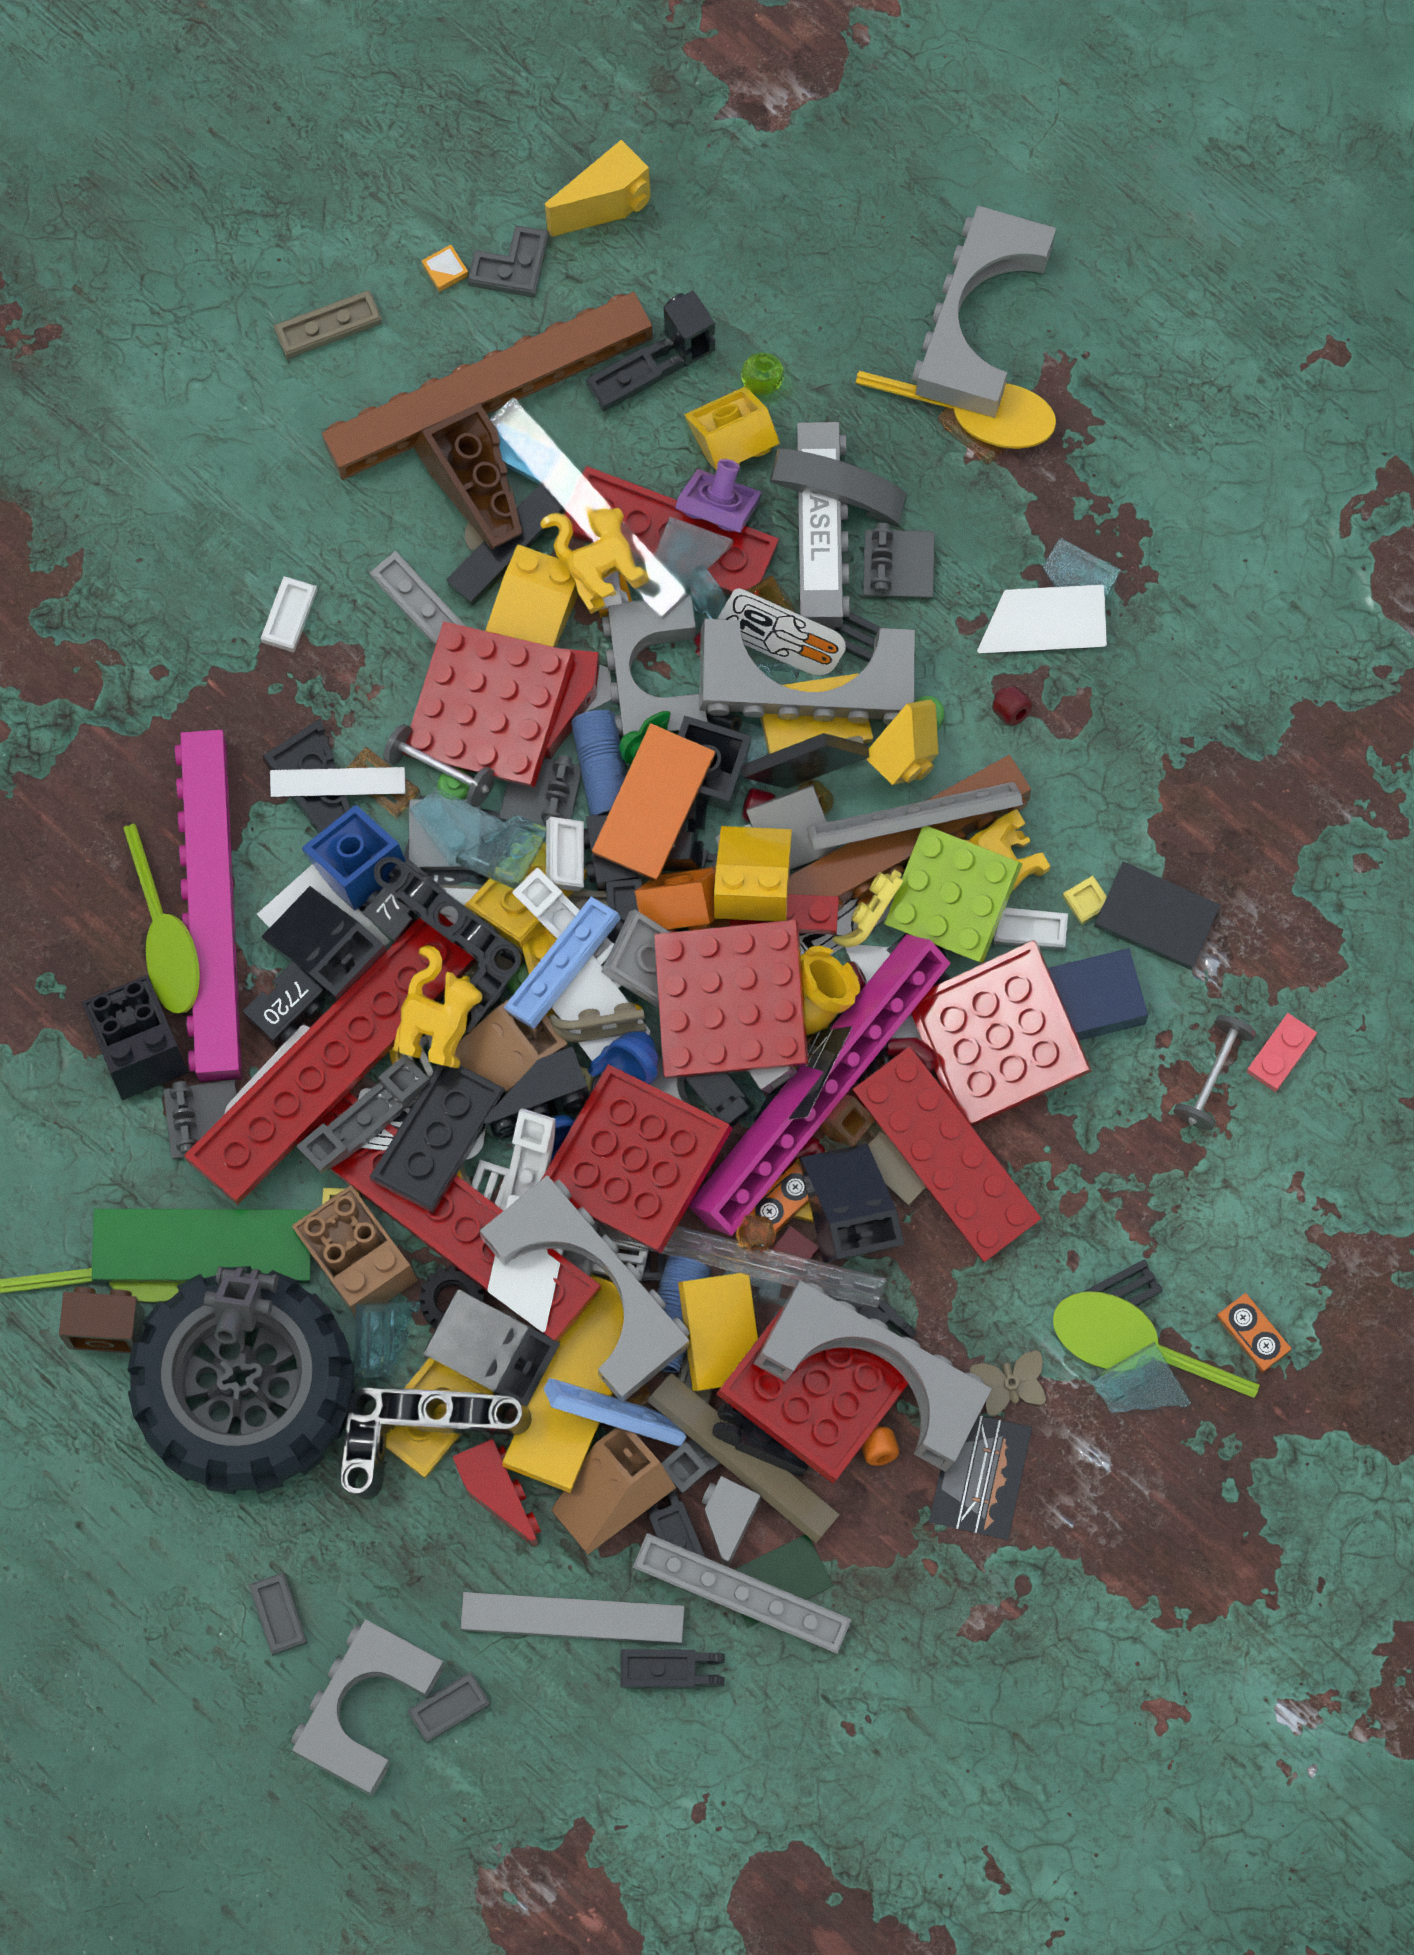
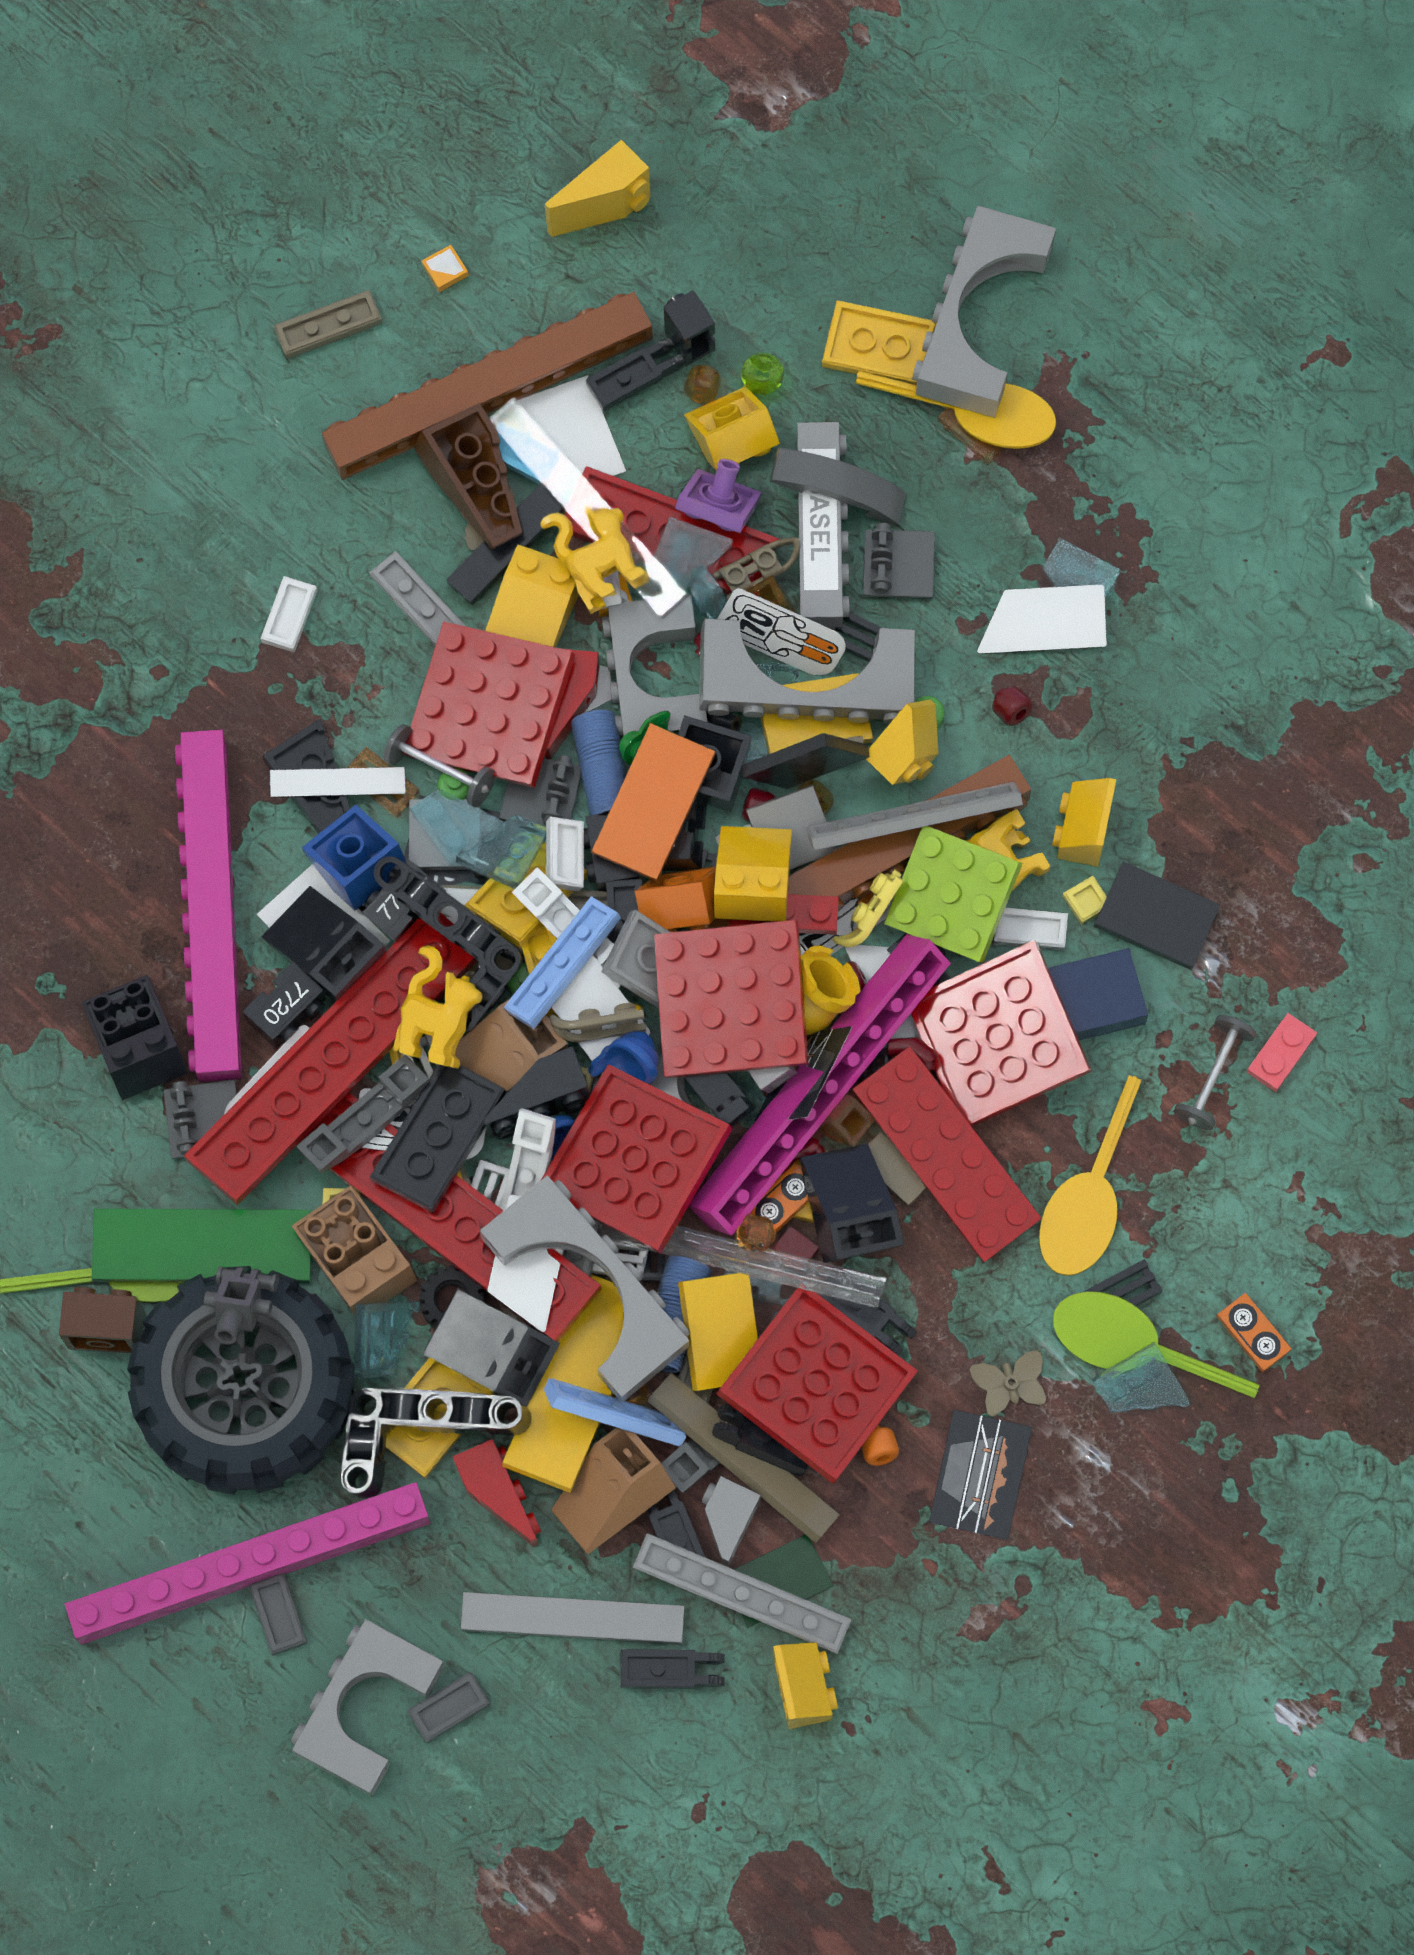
lime piece [124,824,200,1013] -> none
dark grey tile [468,225,549,298] -> none
light grey arch [753,1280,992,1472] -> none
none -> dark pink brick [64,1482,431,1645]
none -> white sticker [517,375,626,495]
none -> clear orange piece [684,365,721,404]
none -> dark tan piece [712,537,800,601]
none -> yellow slope [773,1642,838,1729]
none -> yellow tile [822,300,937,385]
none -> yellow piece [1039,1075,1142,1276]
none -> yellow slope [1052,778,1117,867]

